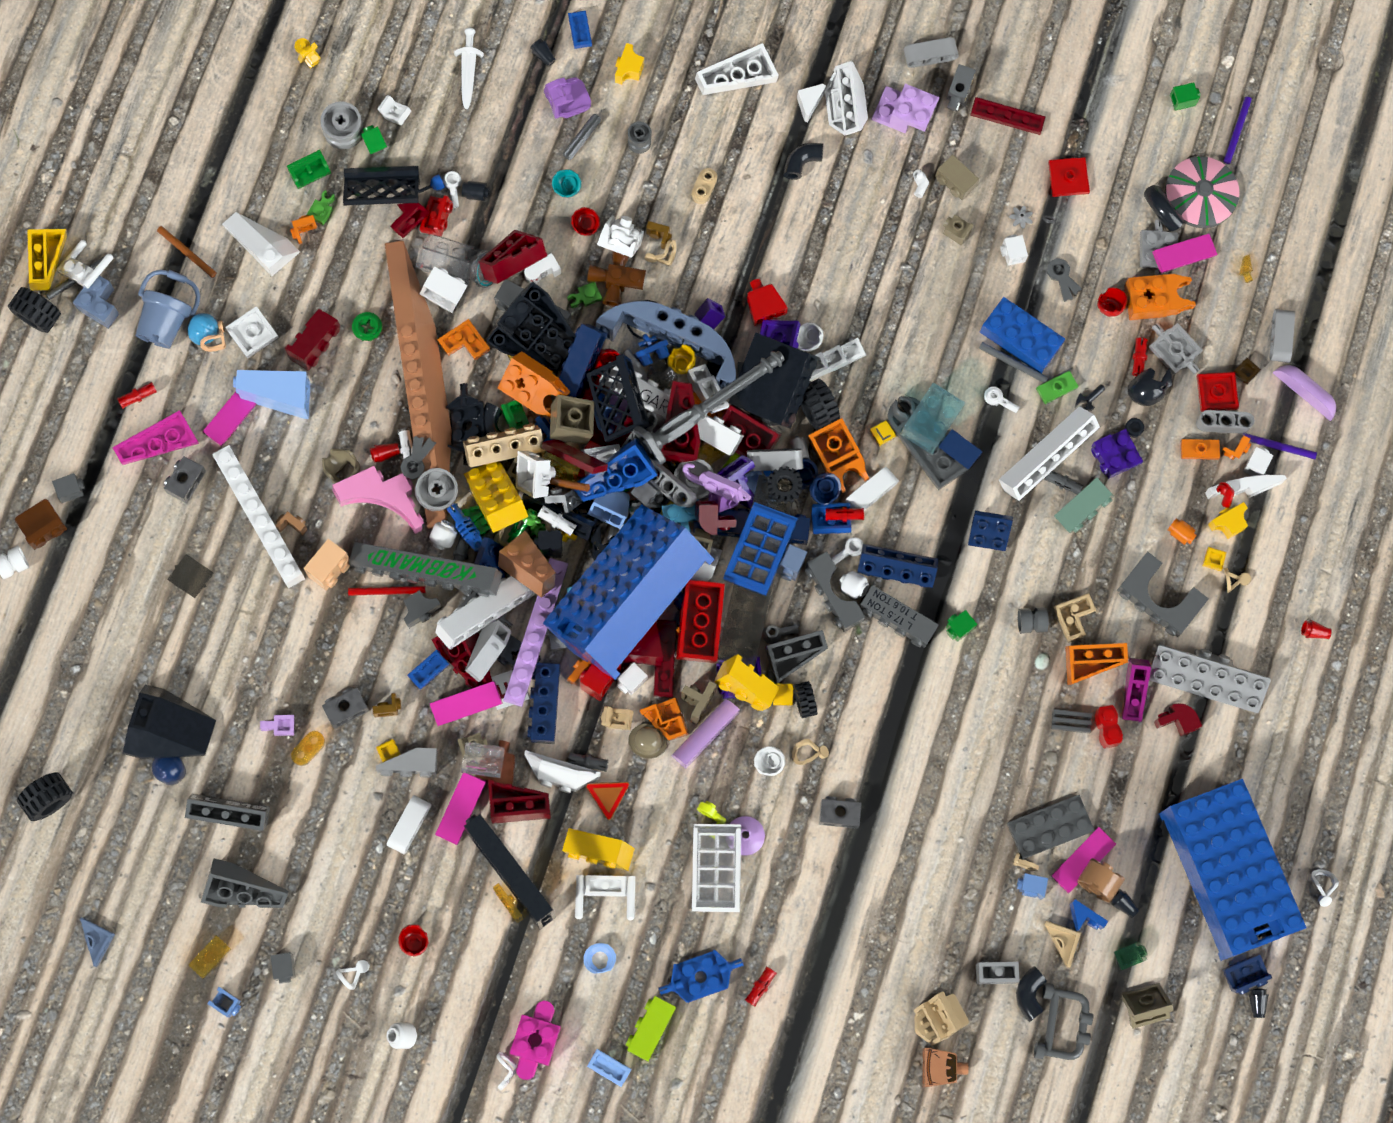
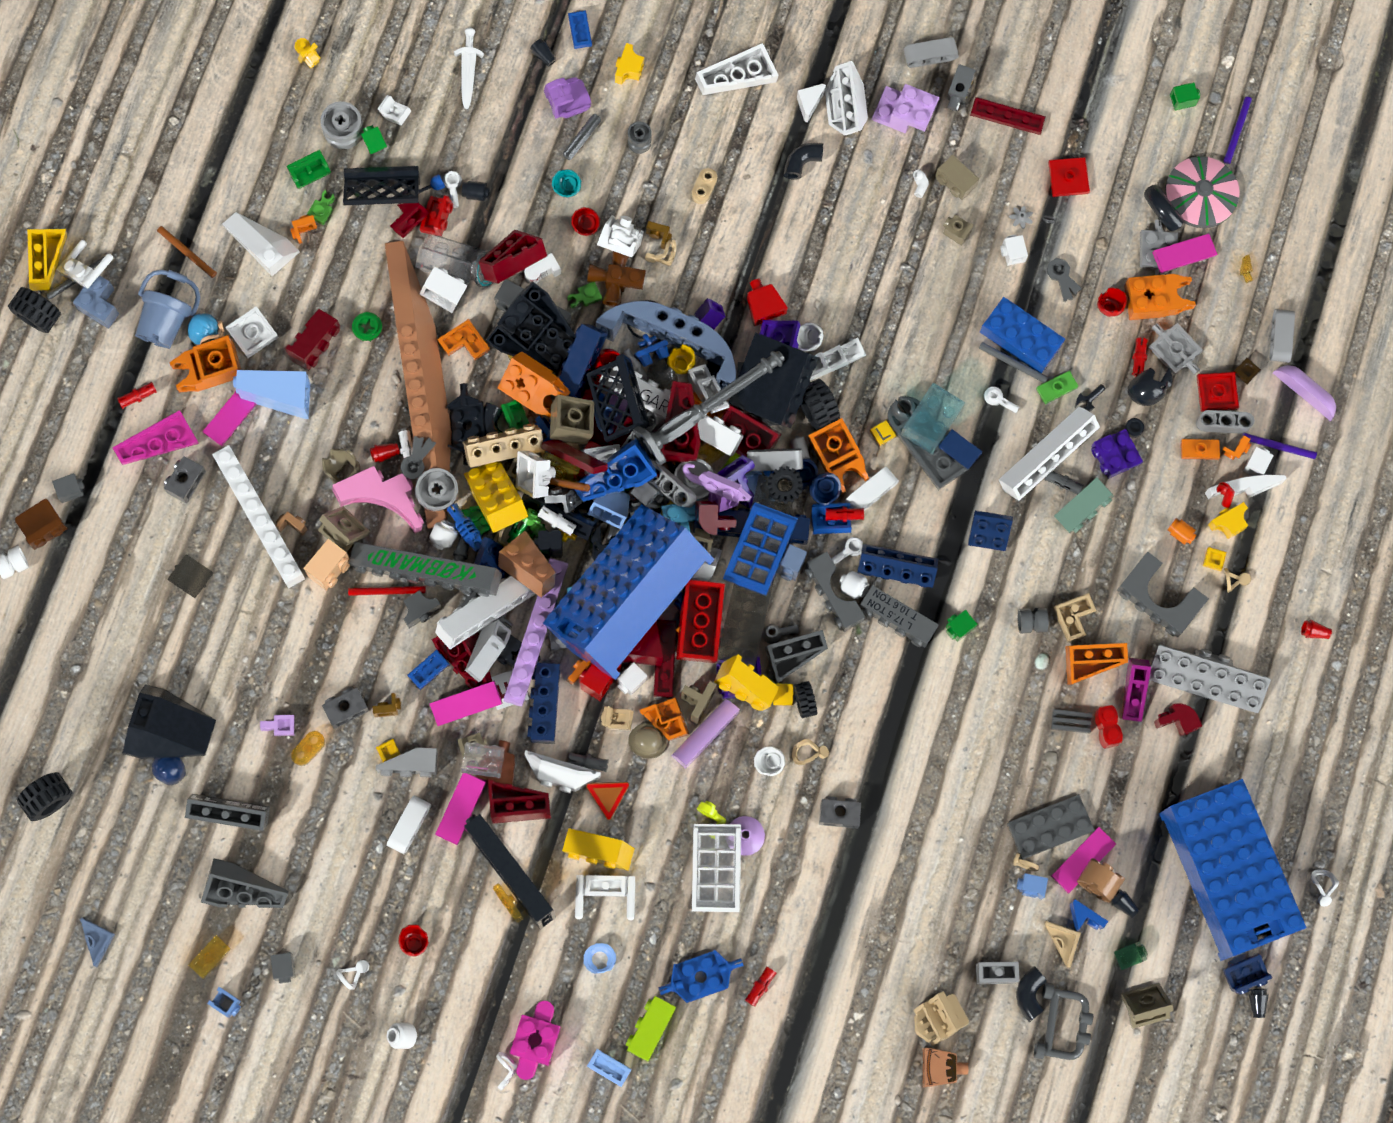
none -> orange brick [169,335,242,392]
none -> dark tan bracket [318,506,370,555]

